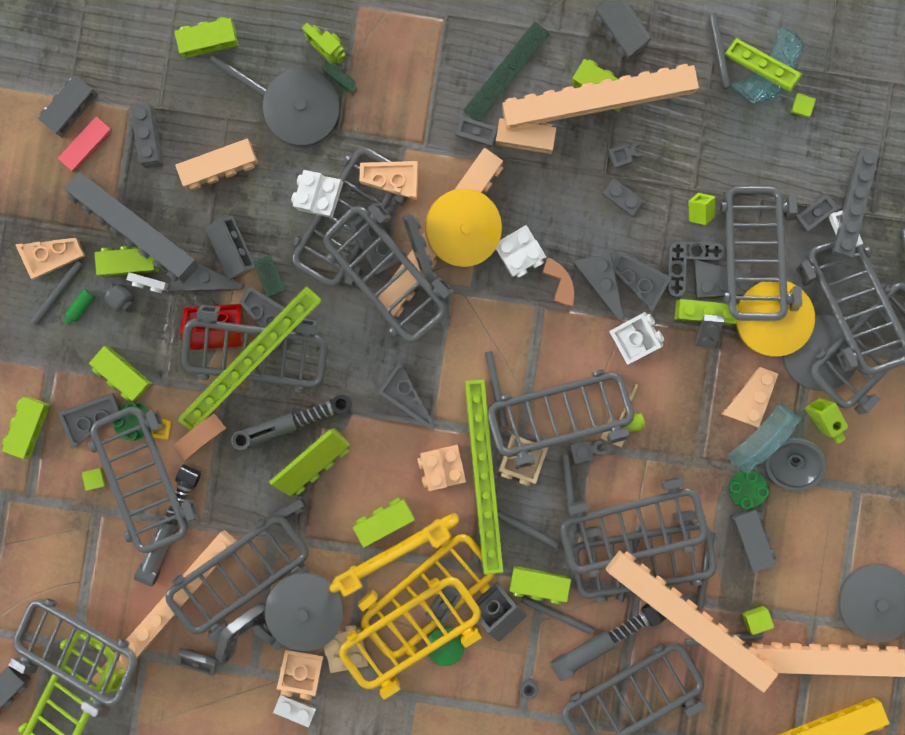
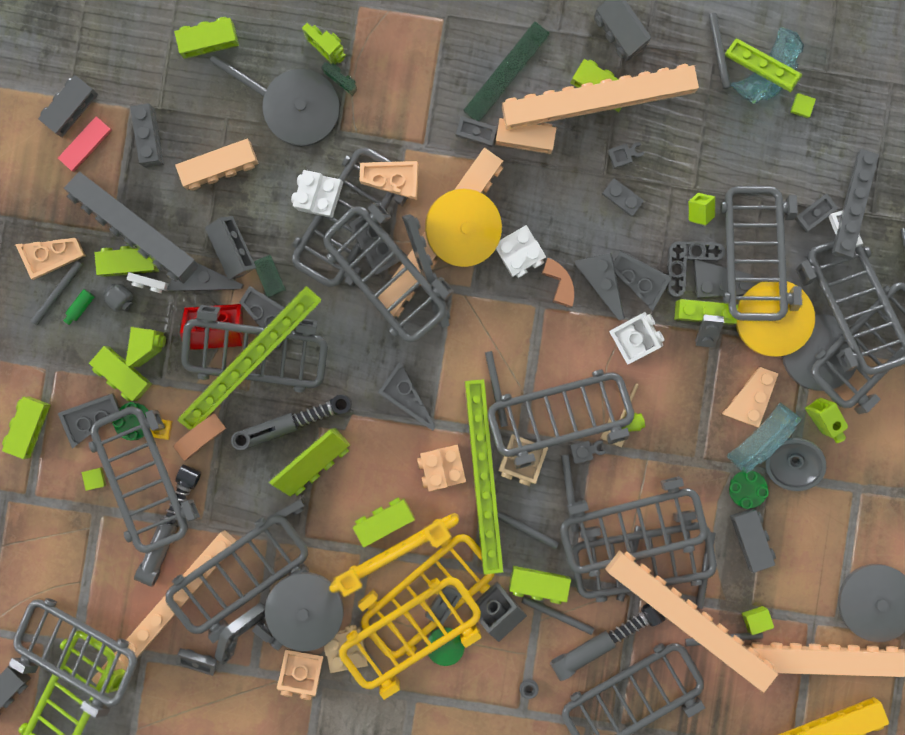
white plate [273,695,317,727] -> none
none -> lime slope [125,327,166,367]

